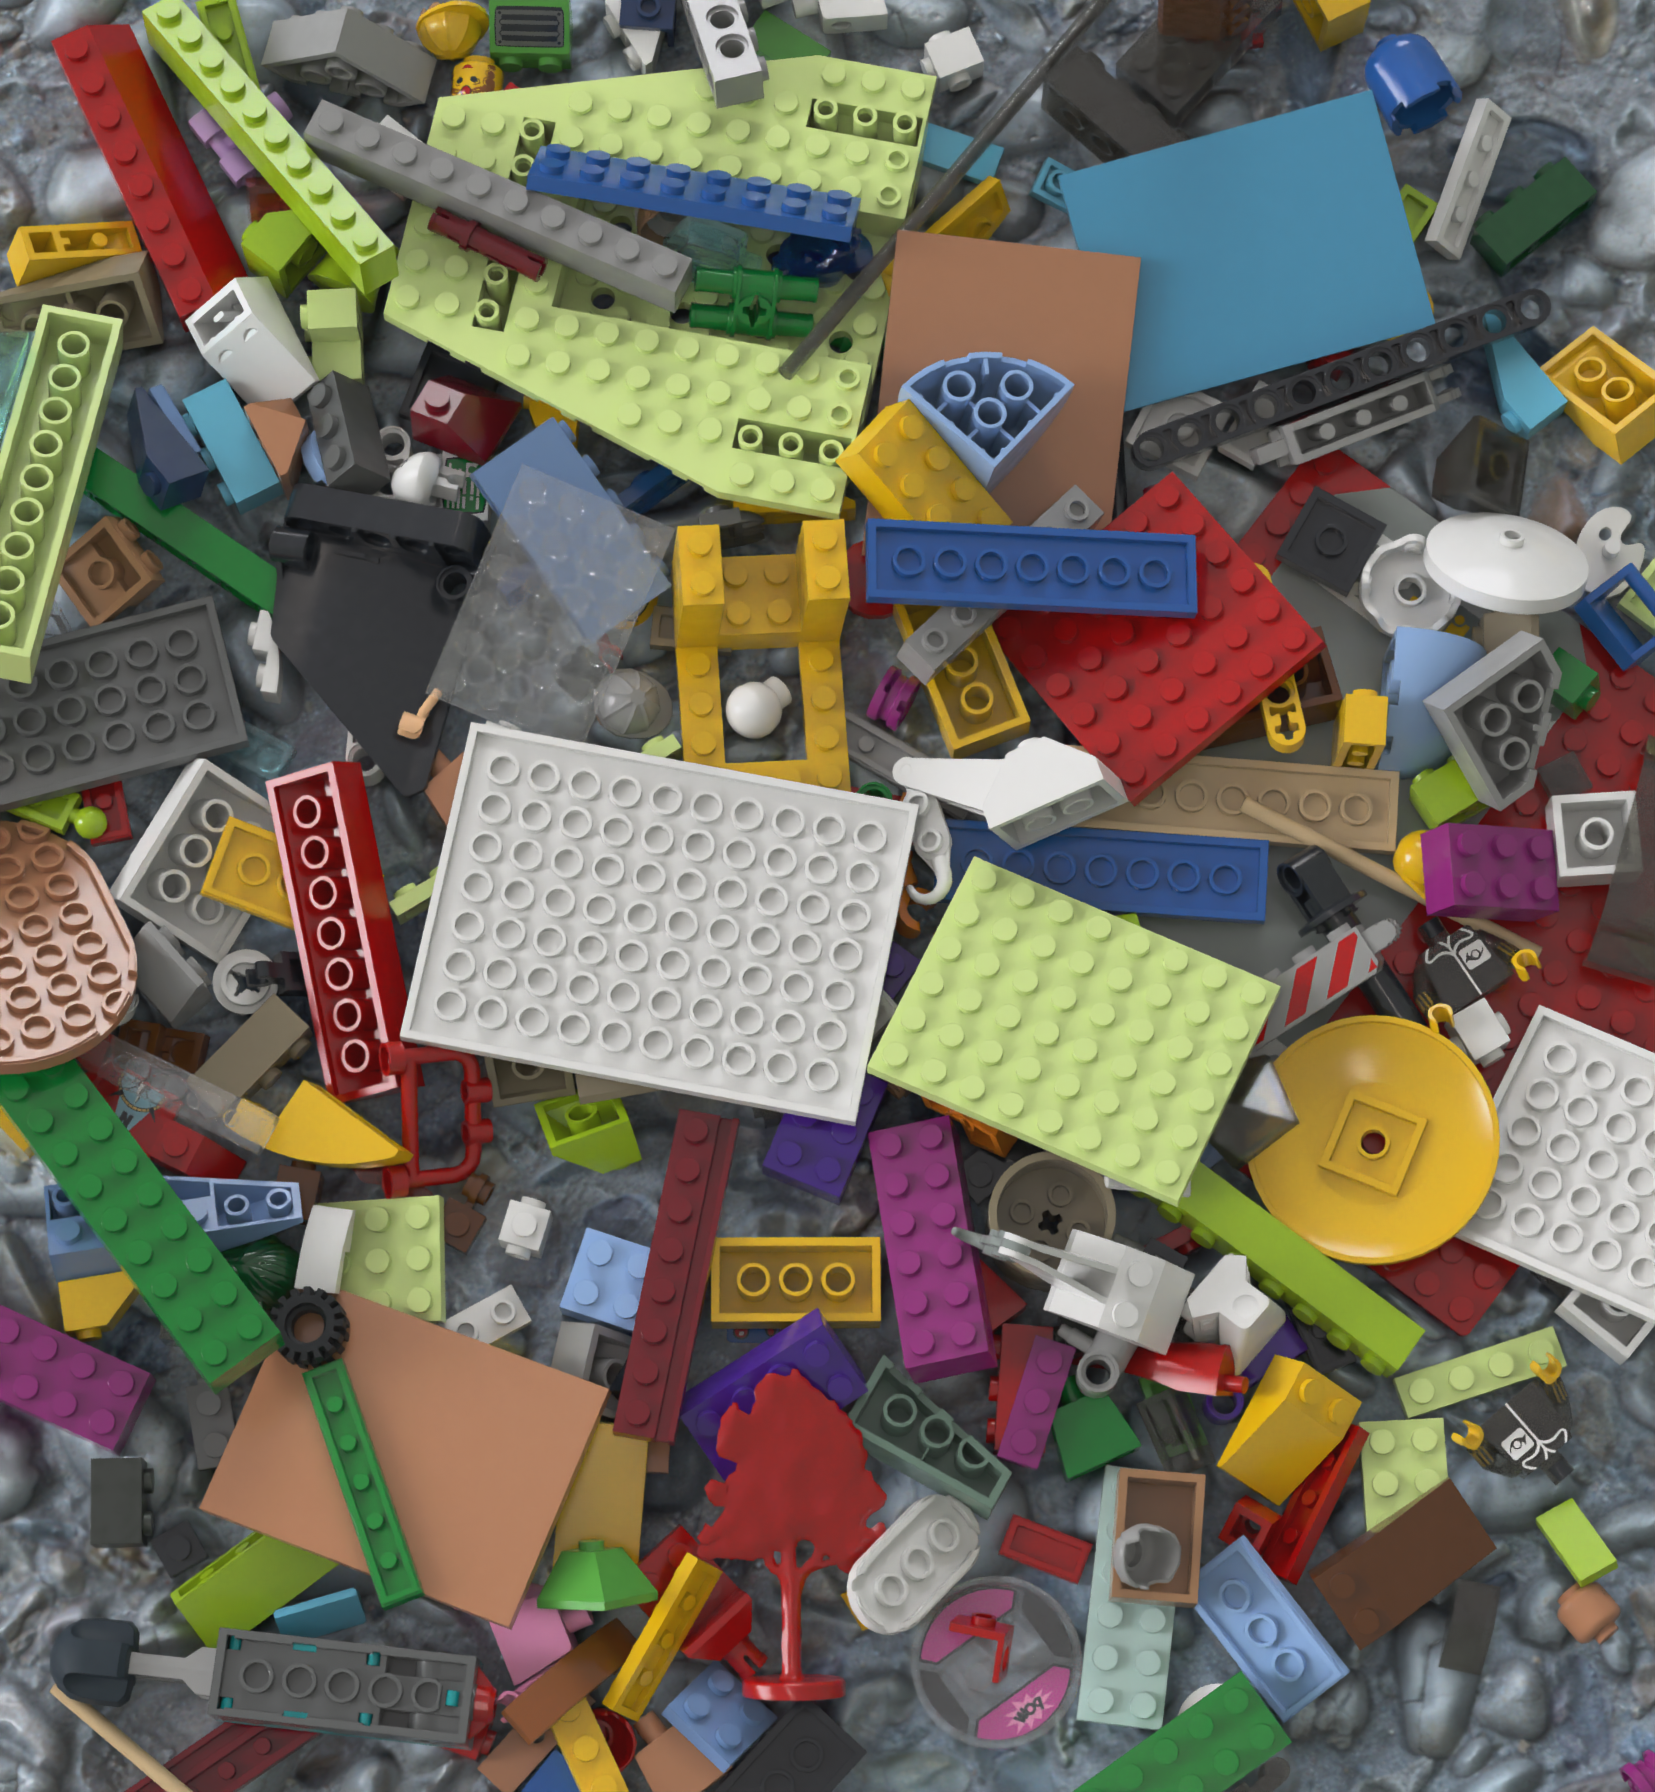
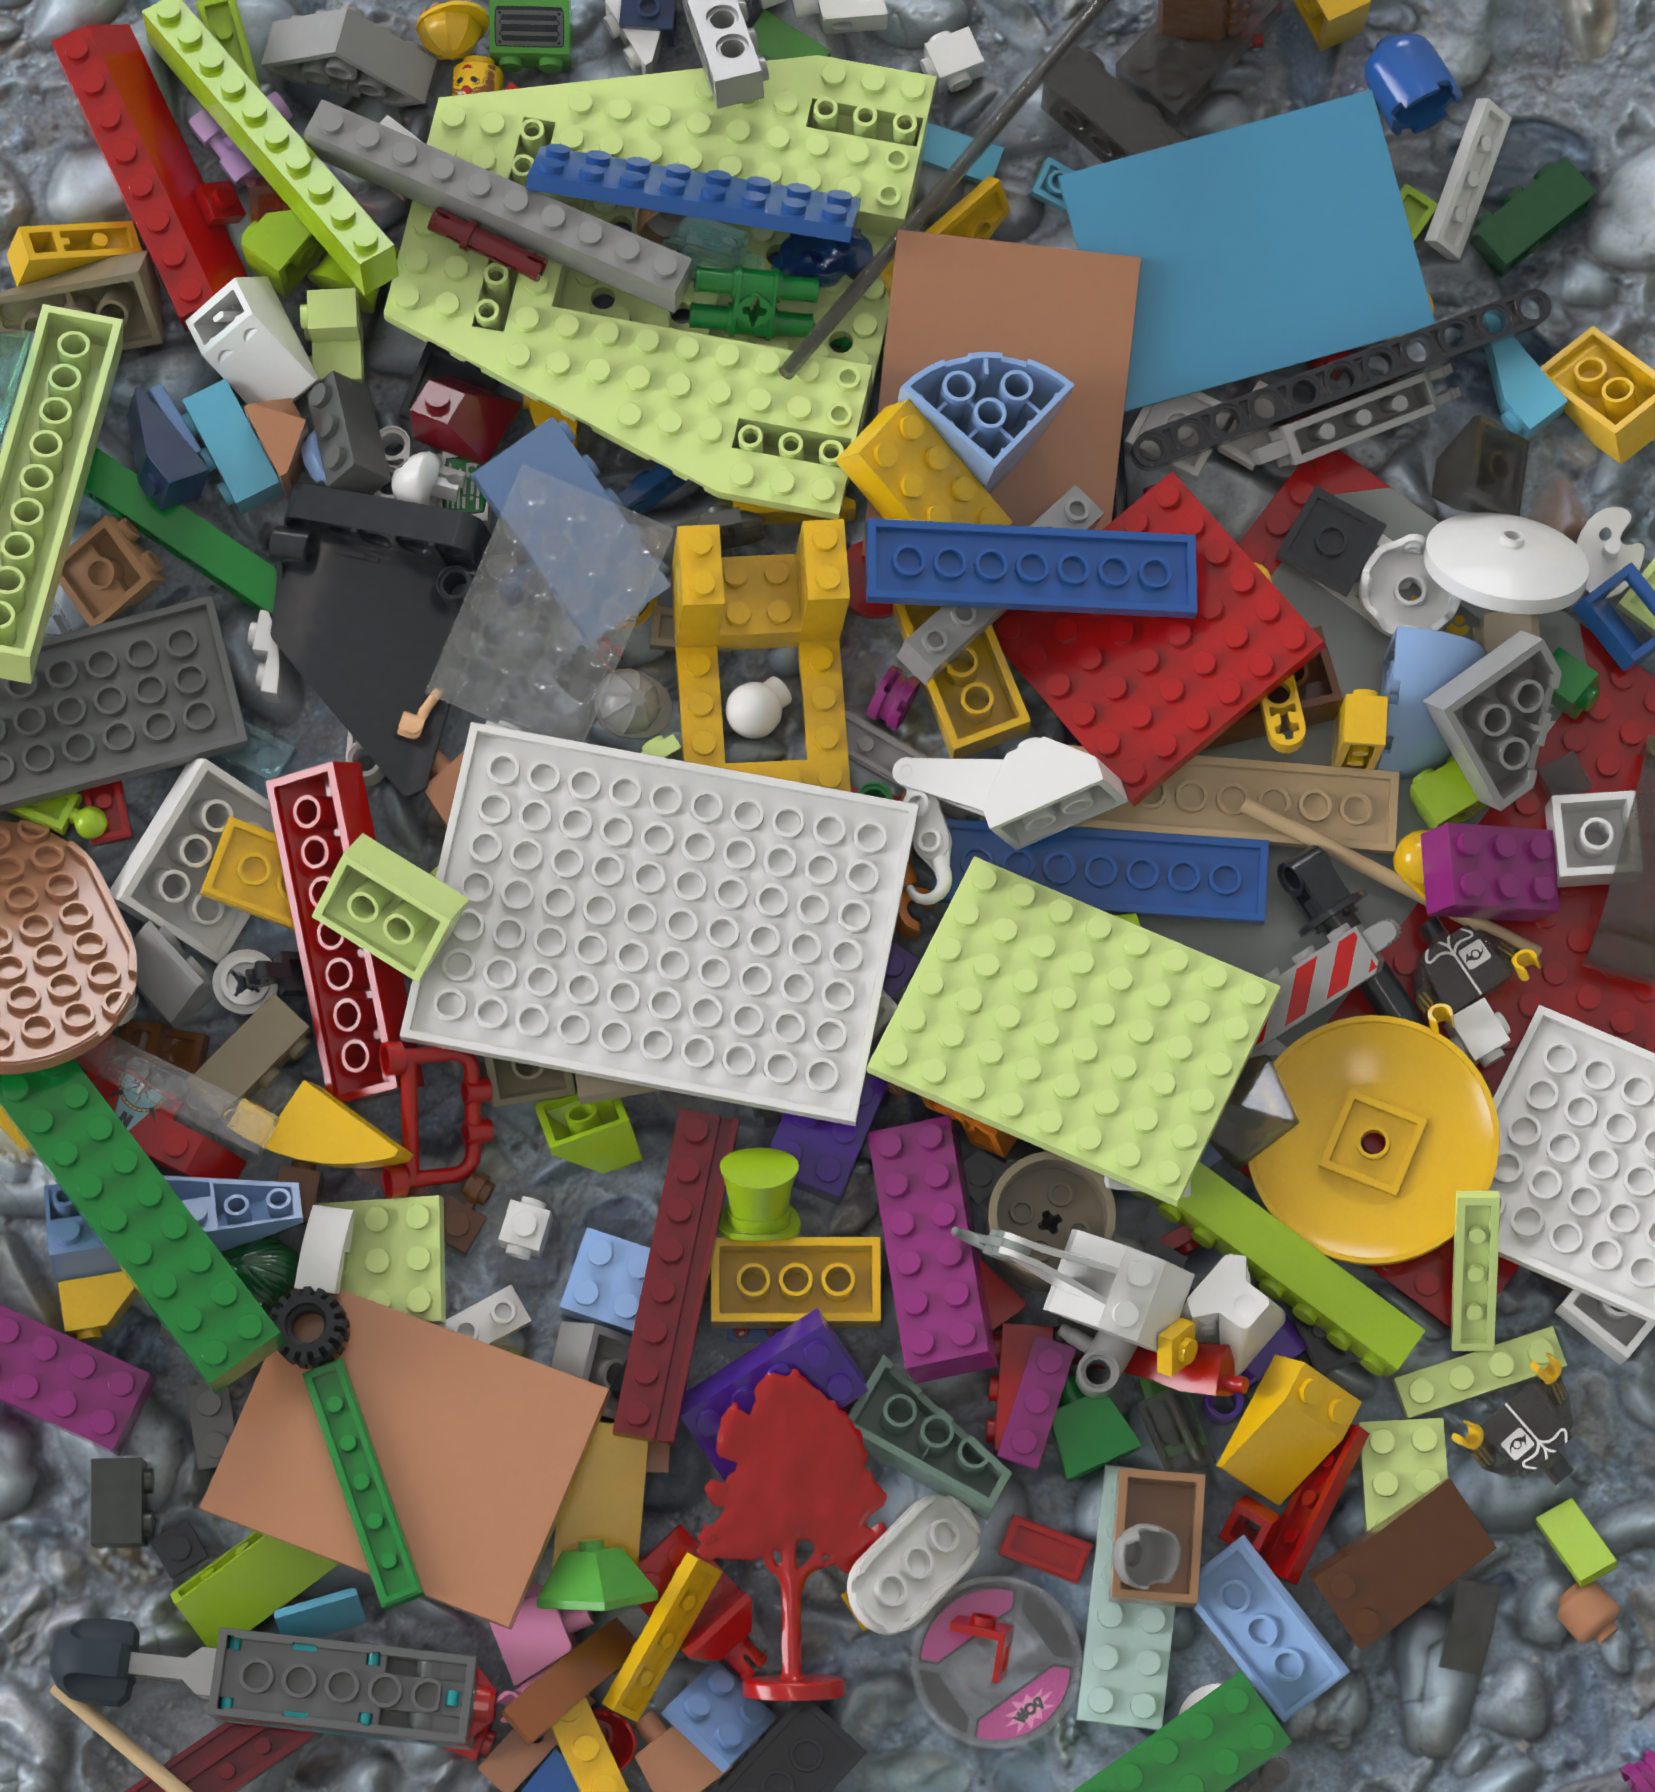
none -> red plate [191,180,246,227]
none -> yellowish green slope [312,833,469,982]
none -> lime hat [718,1147,801,1241]
none -> yellow plate [1157,1317,1198,1377]
none -> yellowish green plate [1450,1191,1500,1351]

